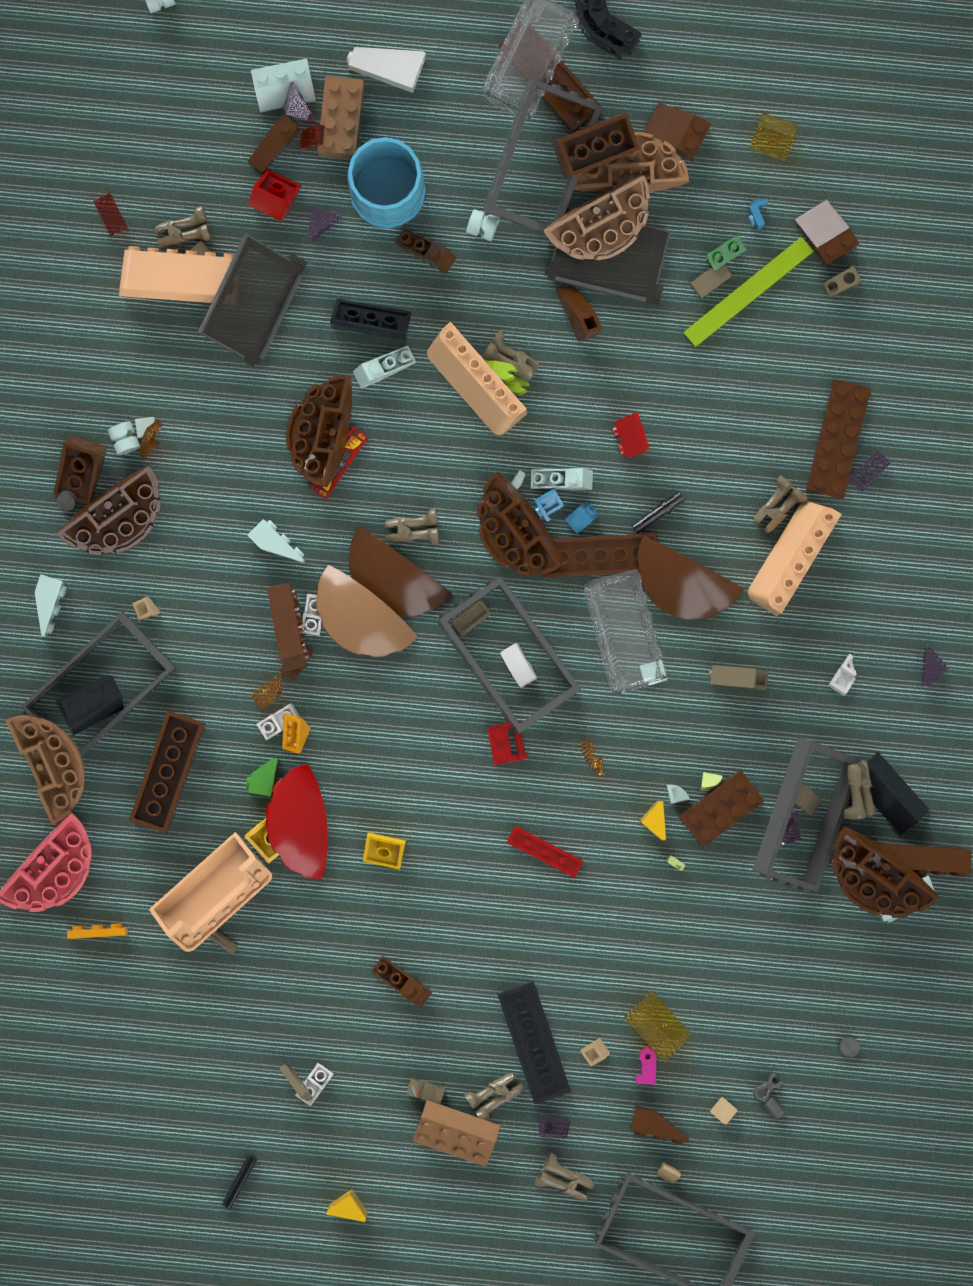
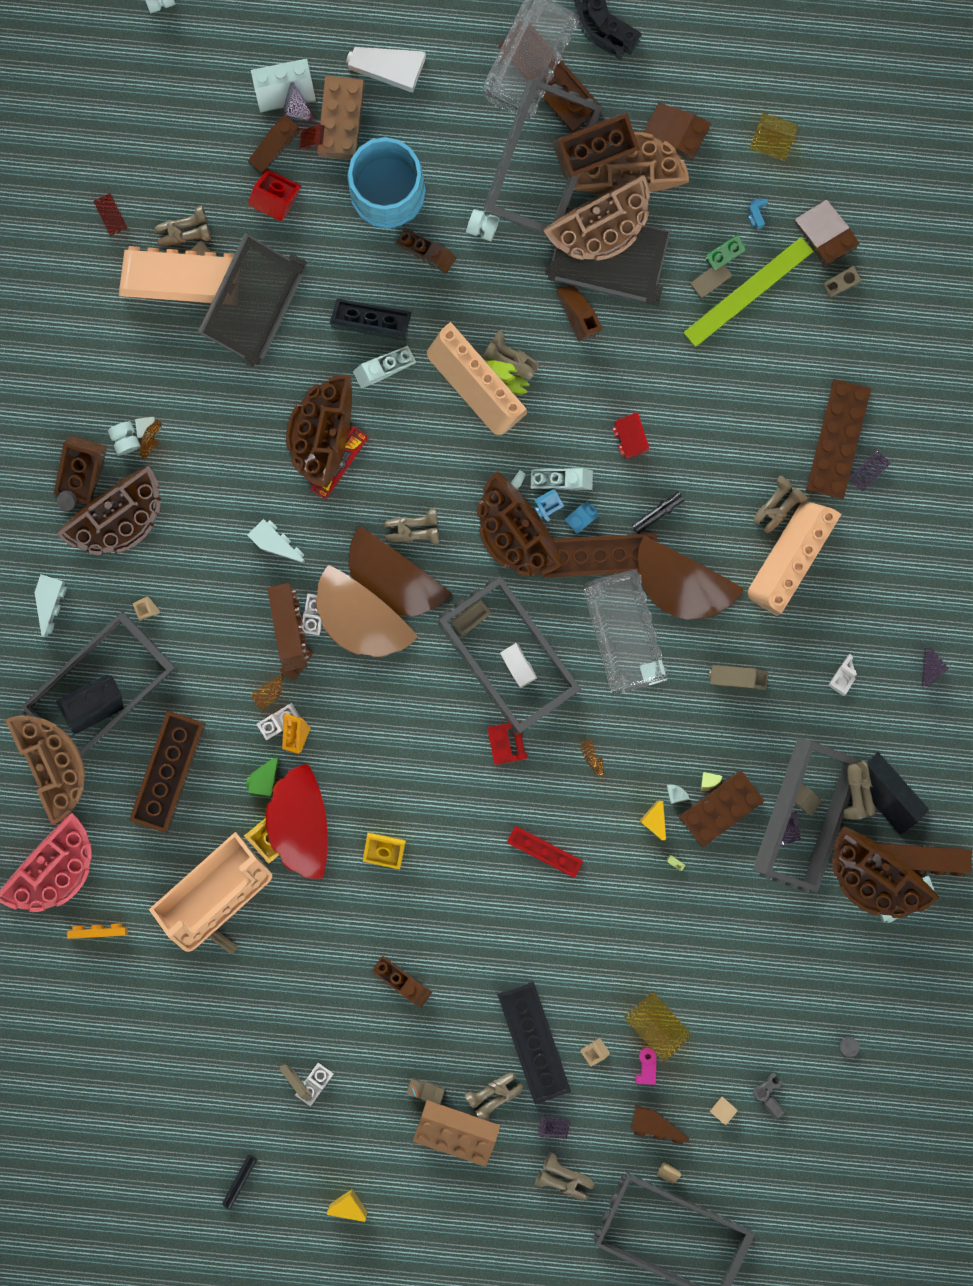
clear purple slope [309,209,342,242] -> none

